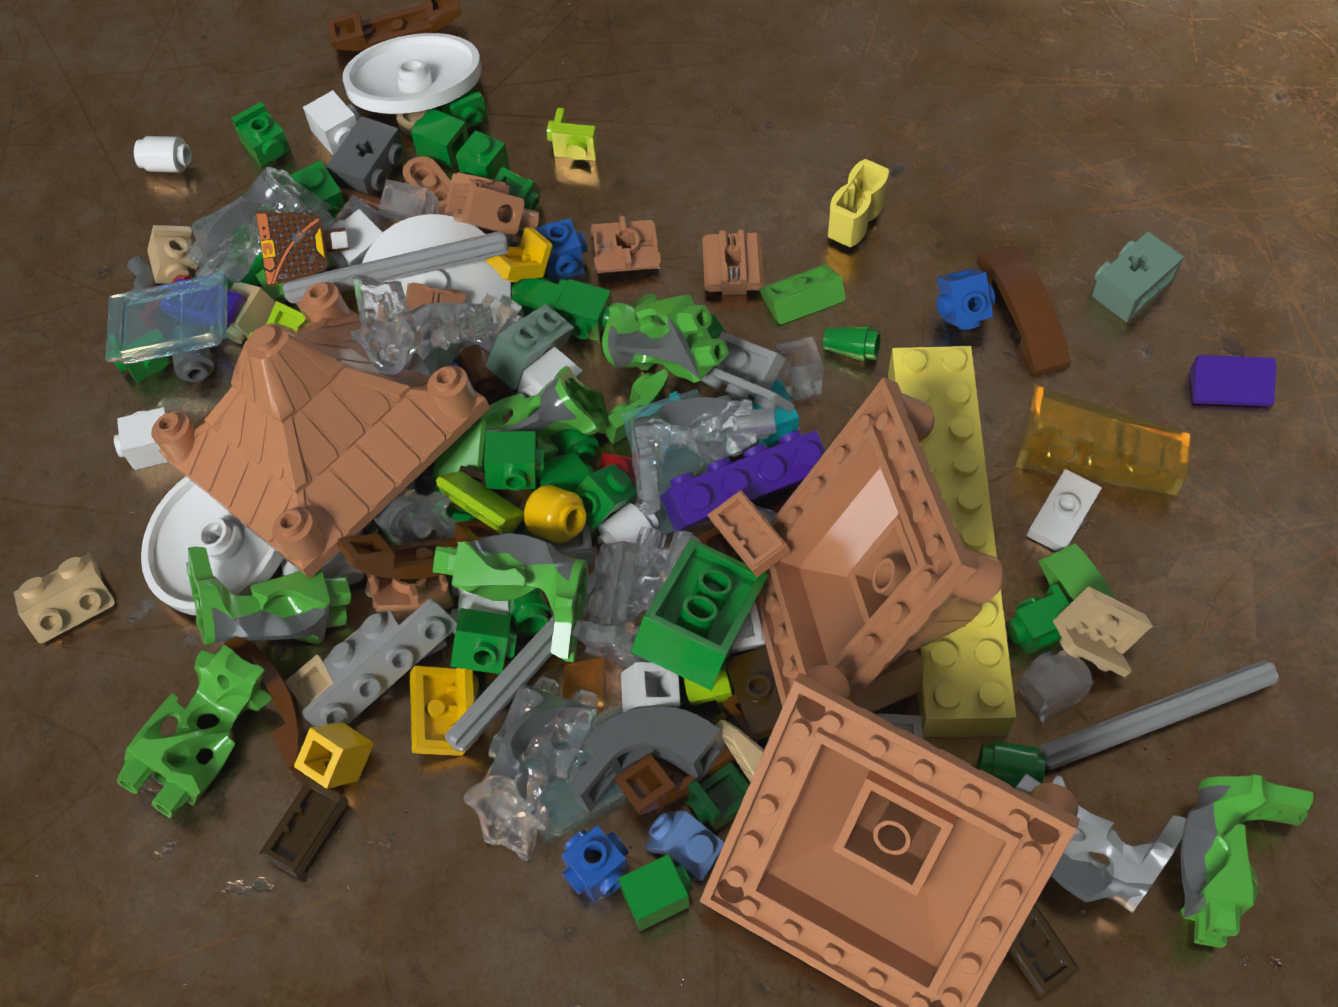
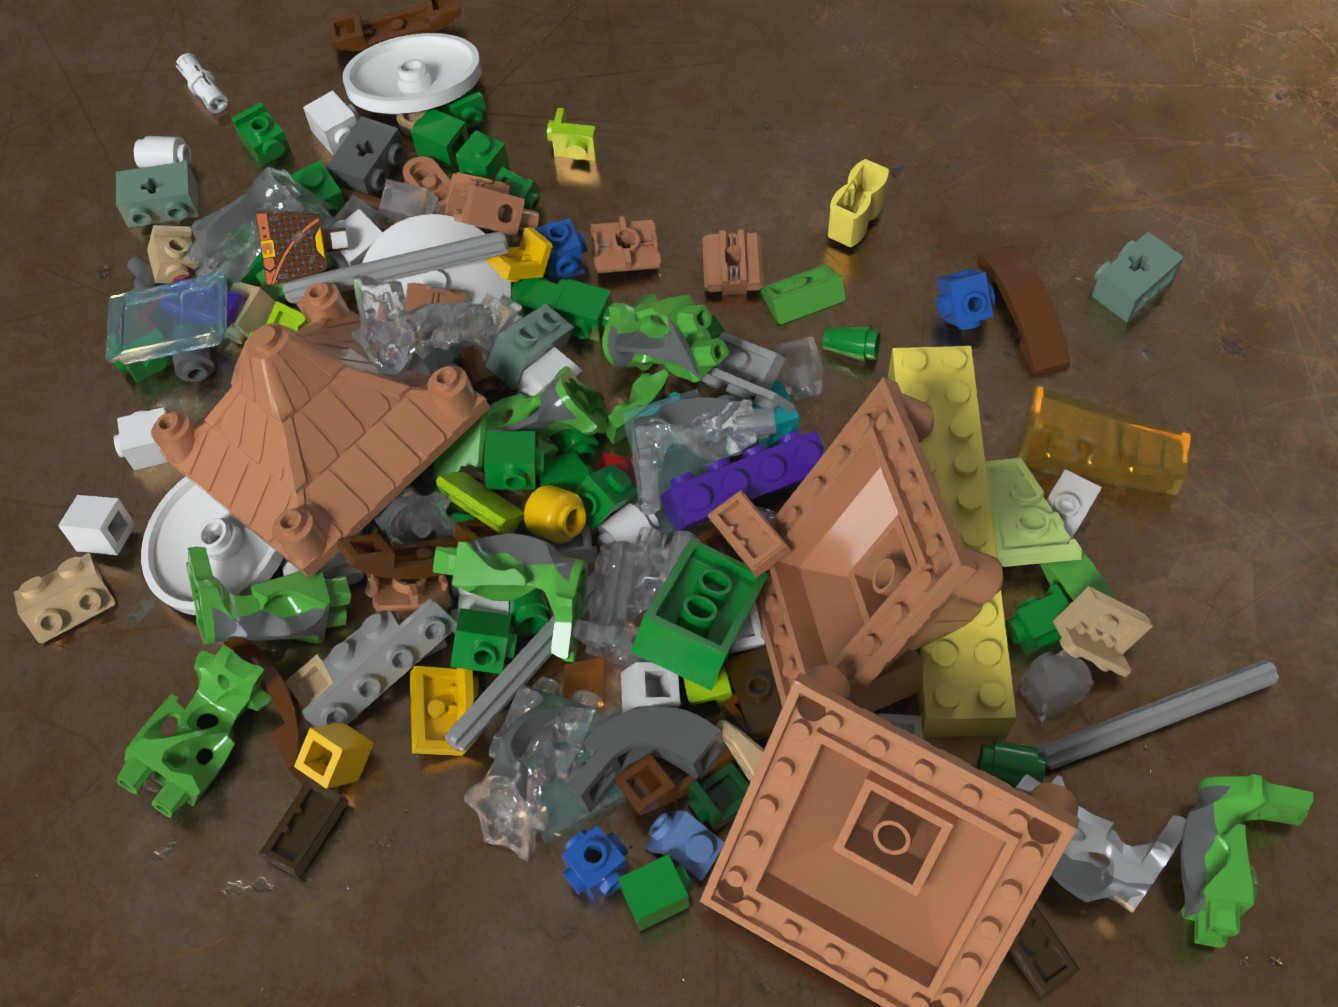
dark purple slope [1189,355,1276,406] -> none
none -> white brick [58,495,136,555]
none -> sand green brick [116,161,199,228]
none -> white pin [176,53,228,113]
none -> yellowish green wing [985,458,1082,567]

